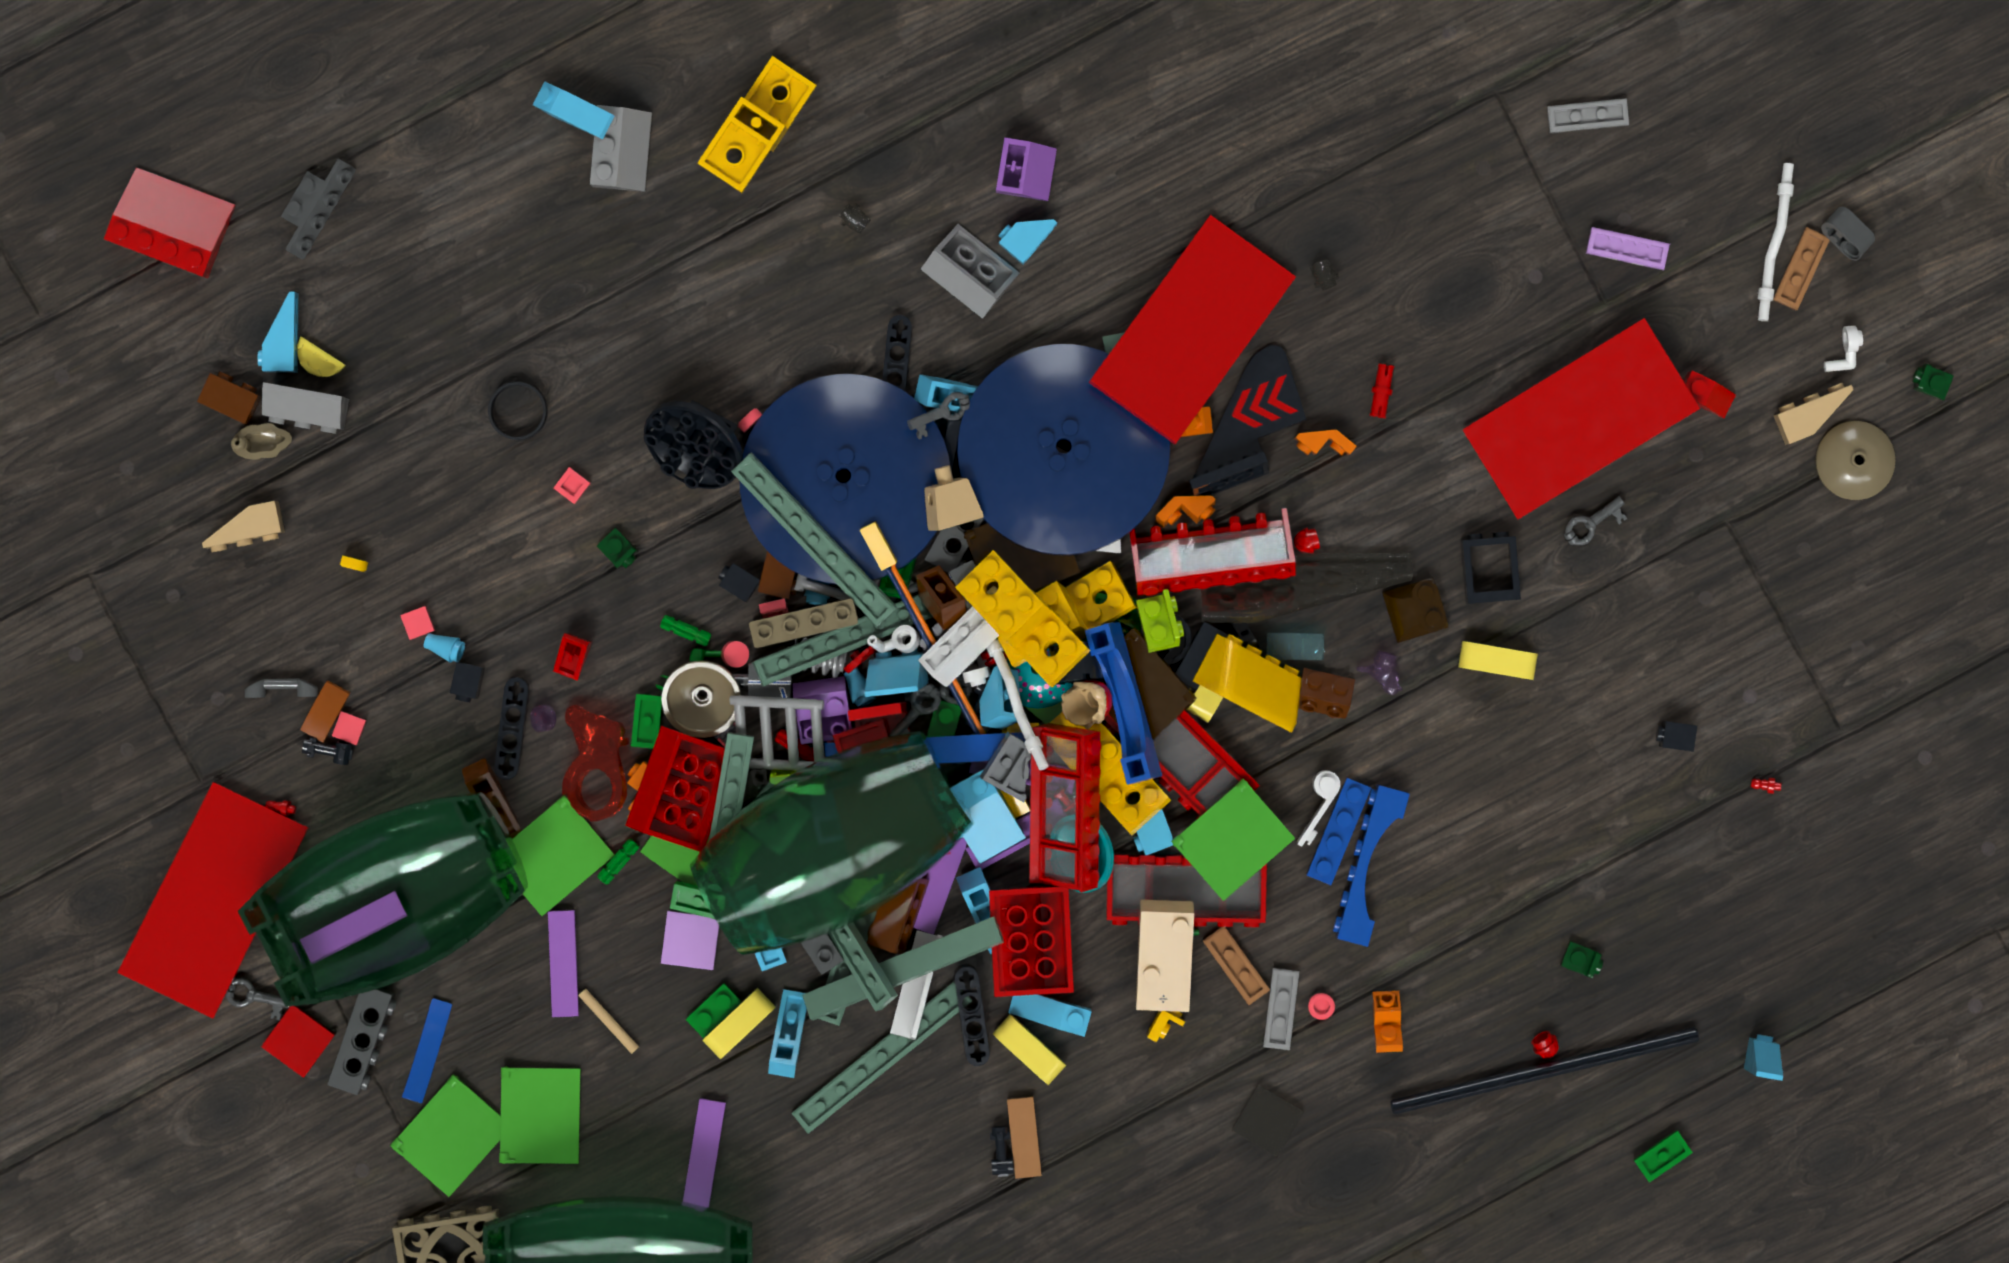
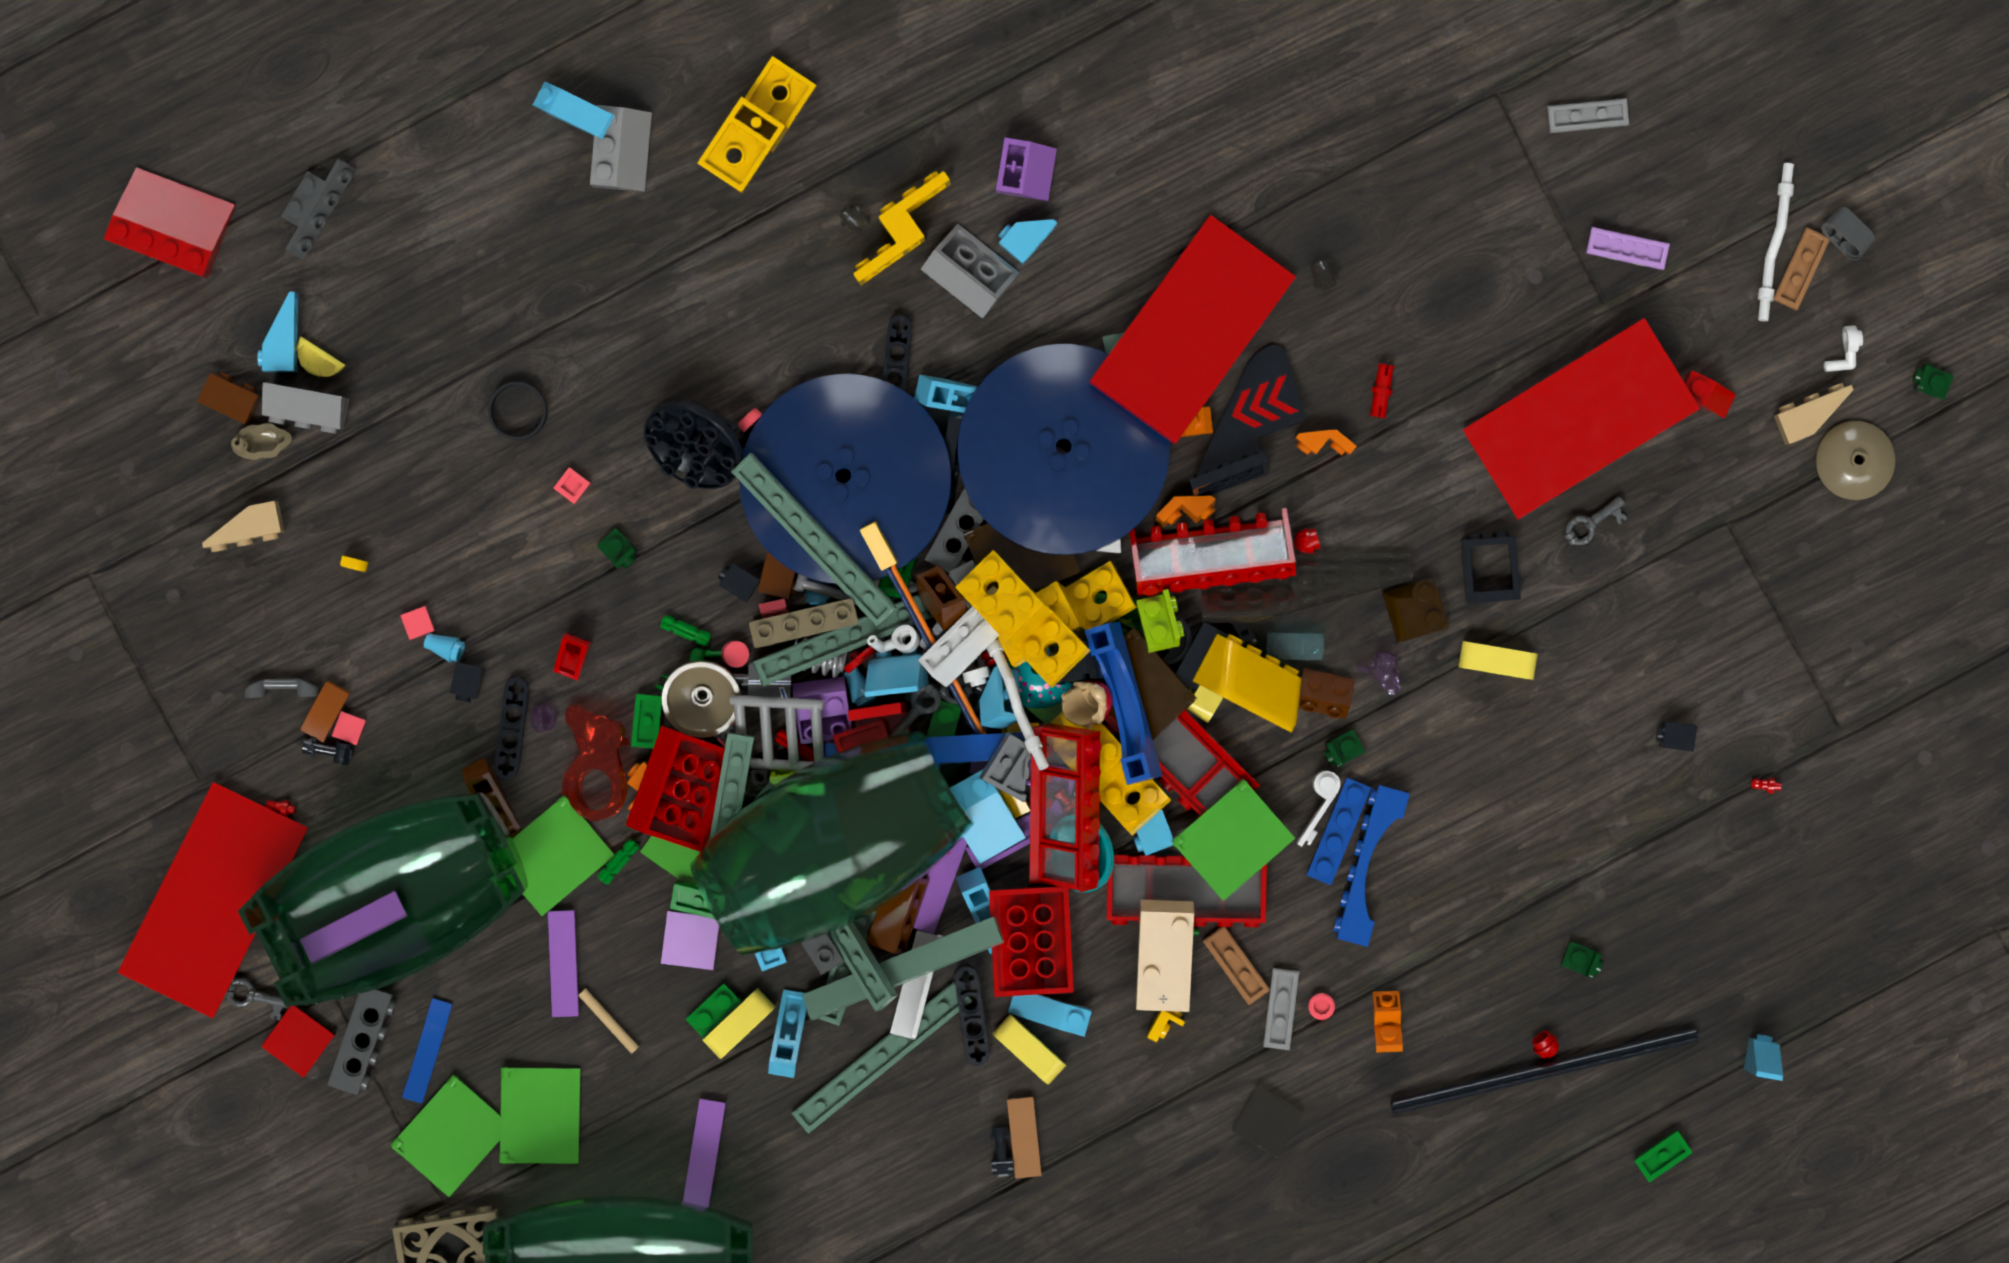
dark grey piece [907,392,970,440] -> none
tan torso [924,465,984,531] -> none
none -> yellow bracket [853,171,951,286]
none -> dark green bracket [1323,729,1366,768]

